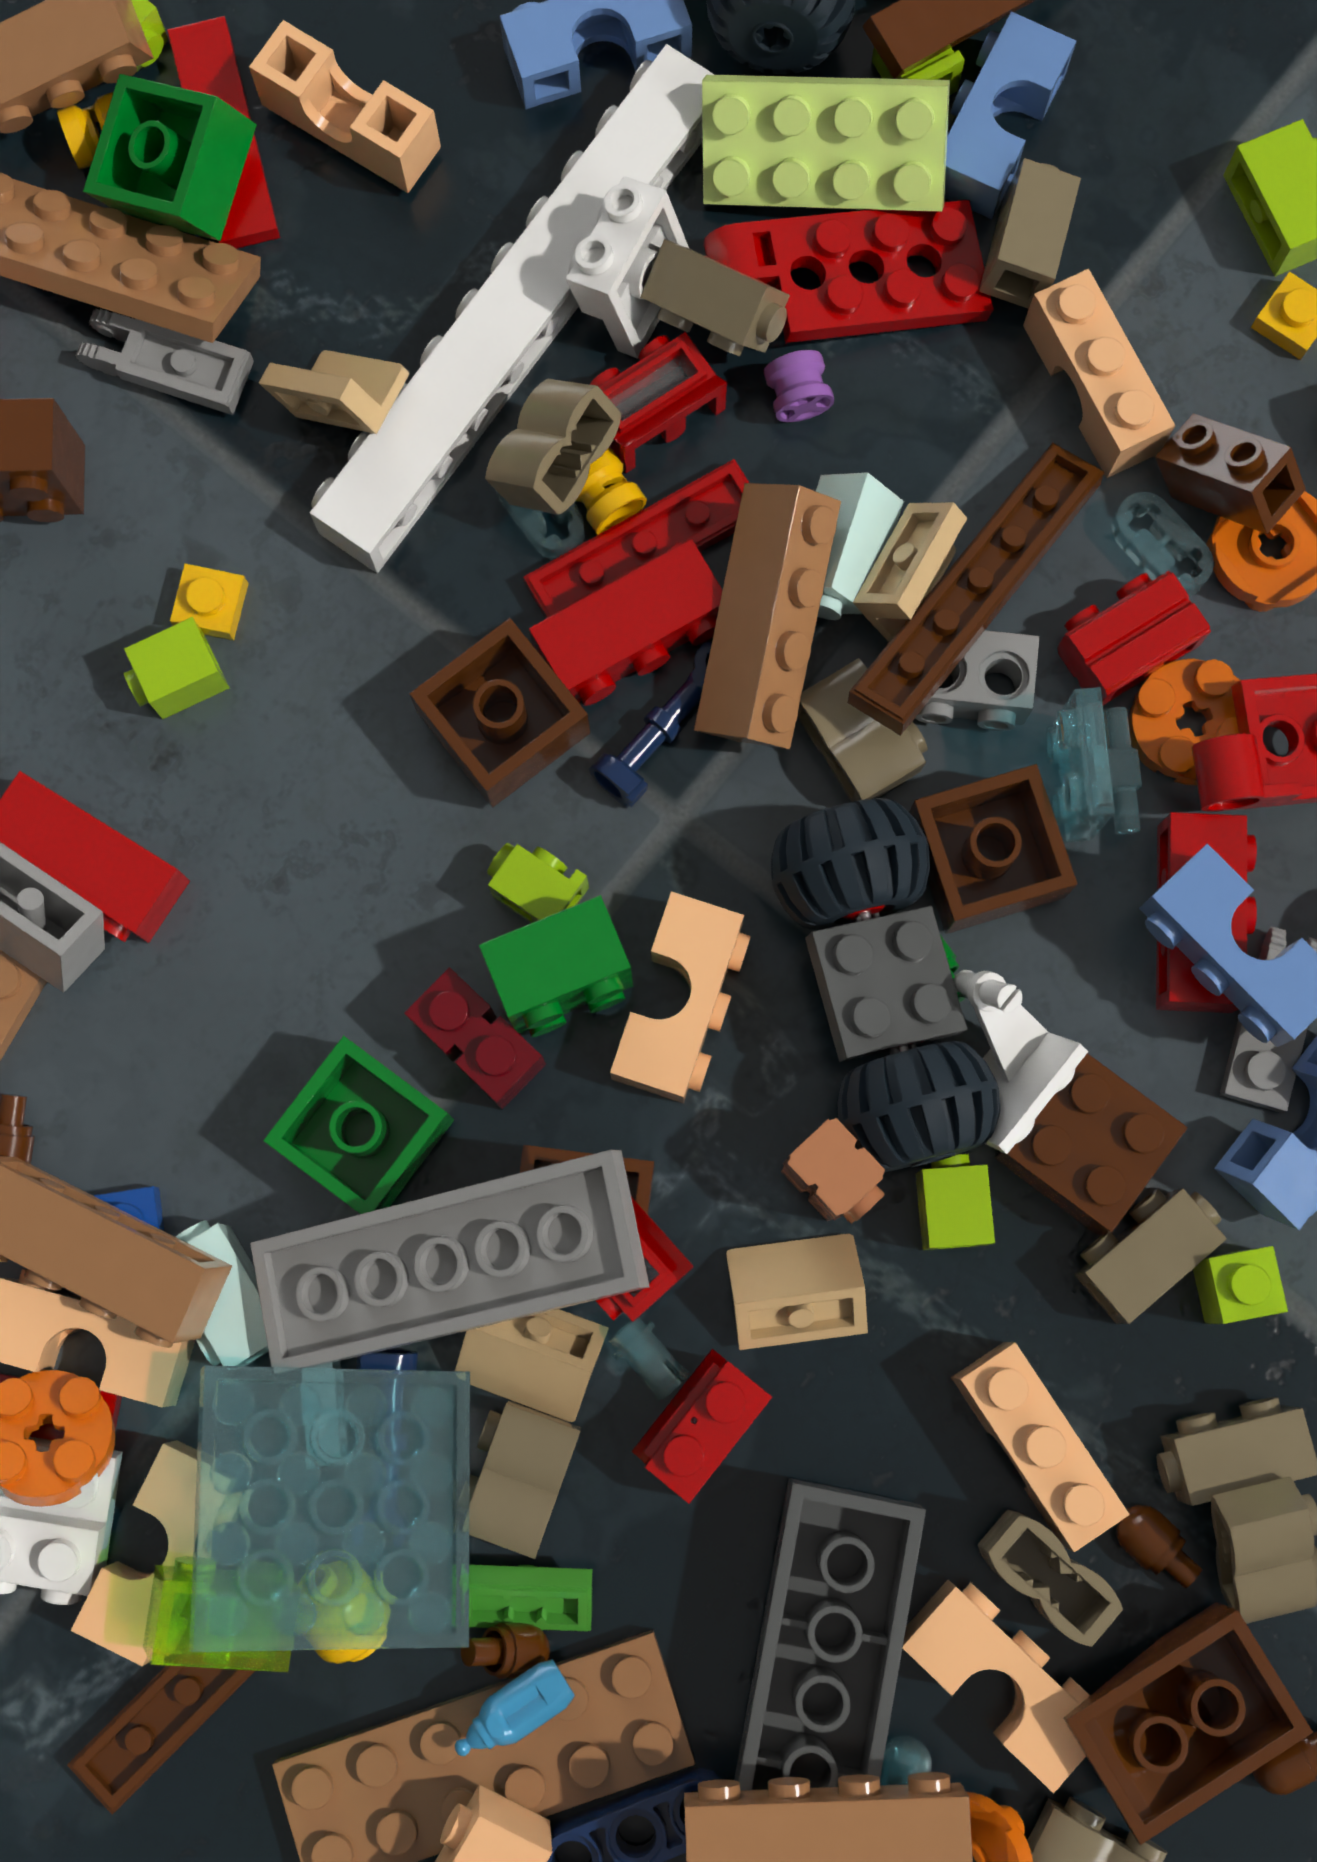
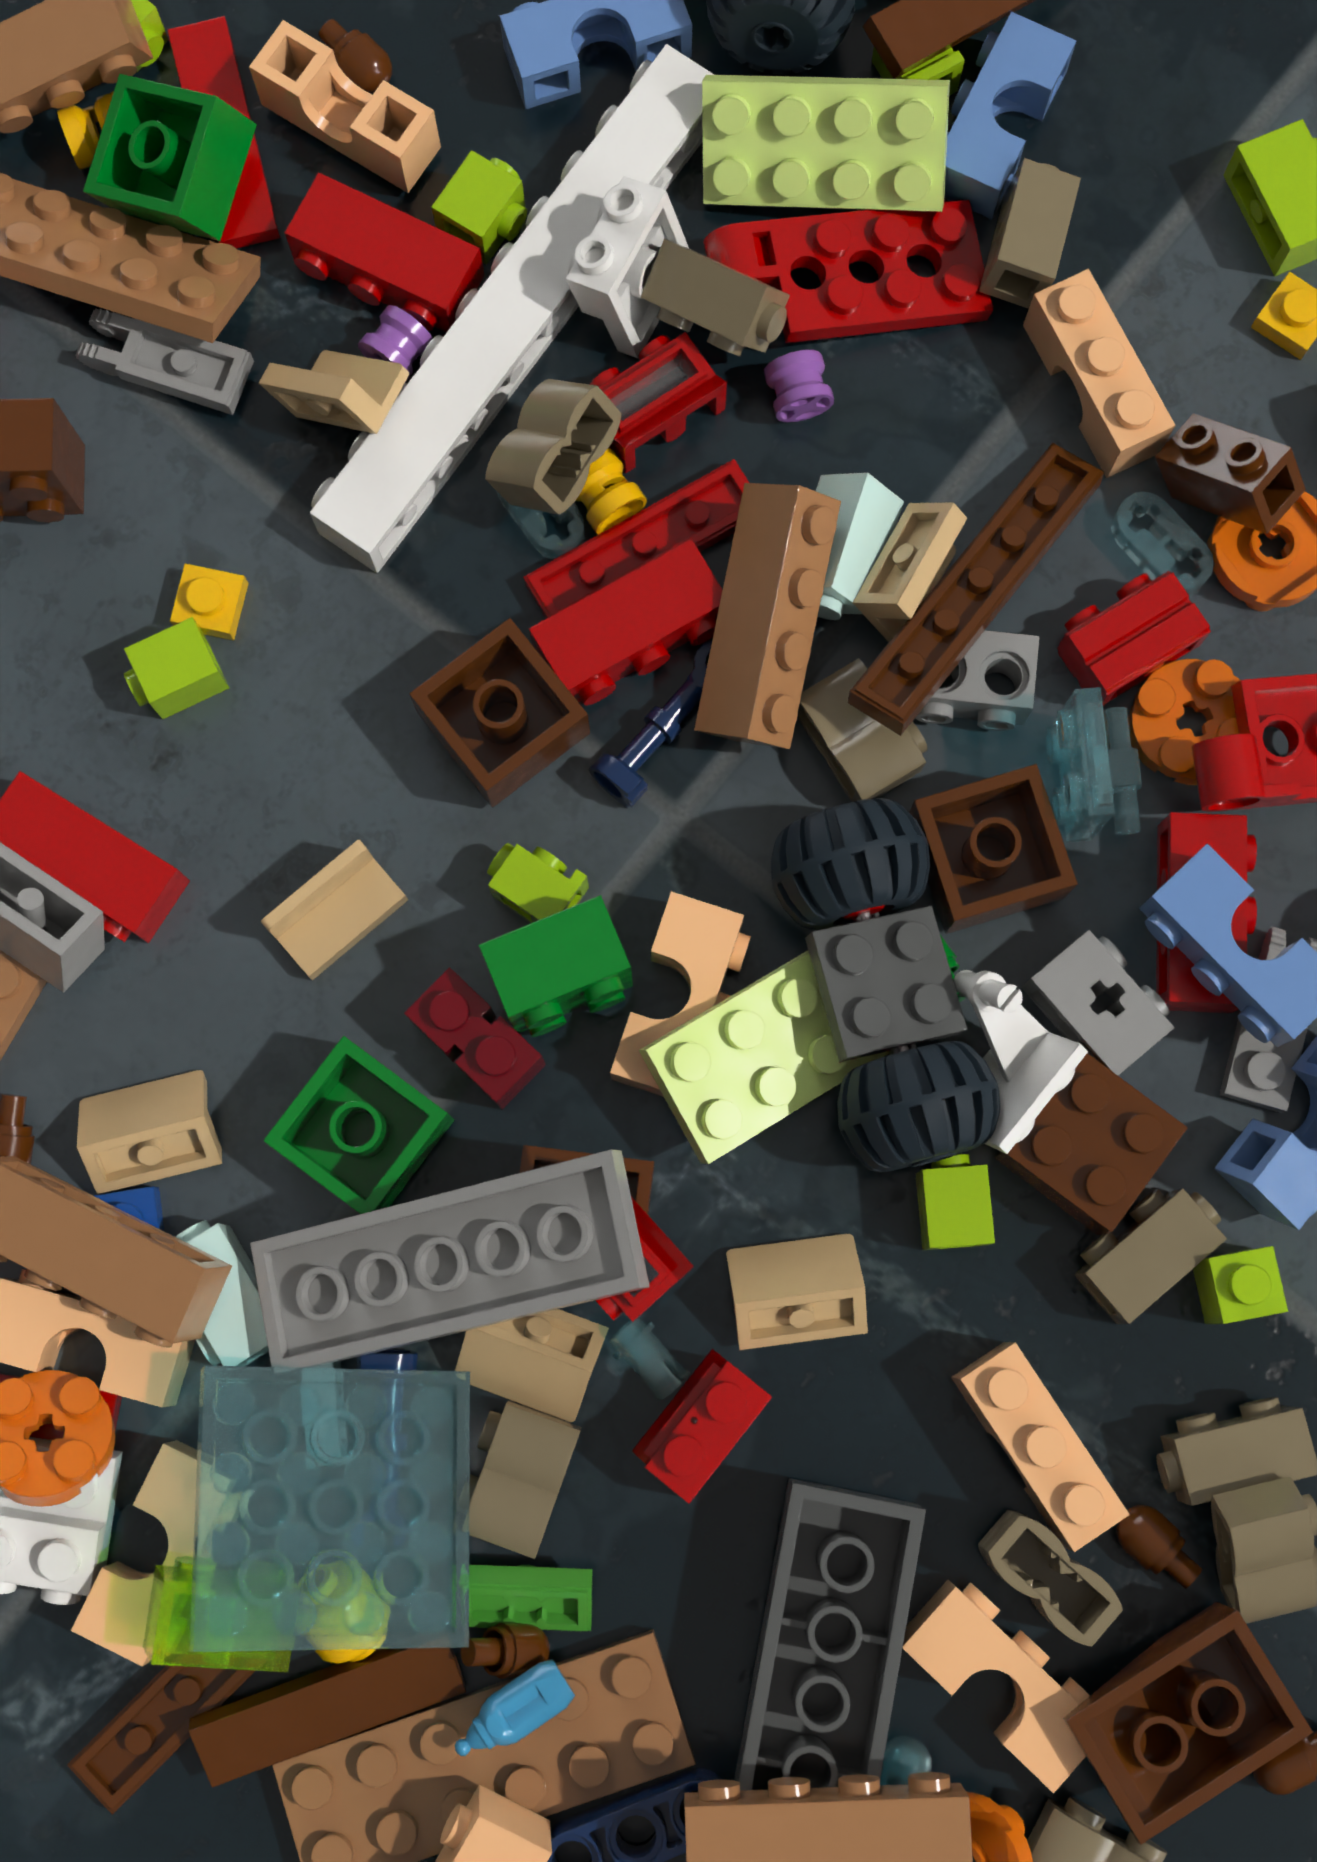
nougat brick [781,1118,885,1224] -> none
none -> tan panel [77,1070,222,1195]
none -> reddish brown tile [188,1624,466,1788]
none -> tan panel [261,840,408,981]
none -> red brick [285,172,485,333]
none -> reddish brown cylinder [318,19,392,93]
none -> medium lavender wheel [358,305,433,382]
none -> lime brick [431,150,527,265]
none -> yellowish green plate [639,951,889,1164]
none -> light grey brick [1021,930,1175,1075]

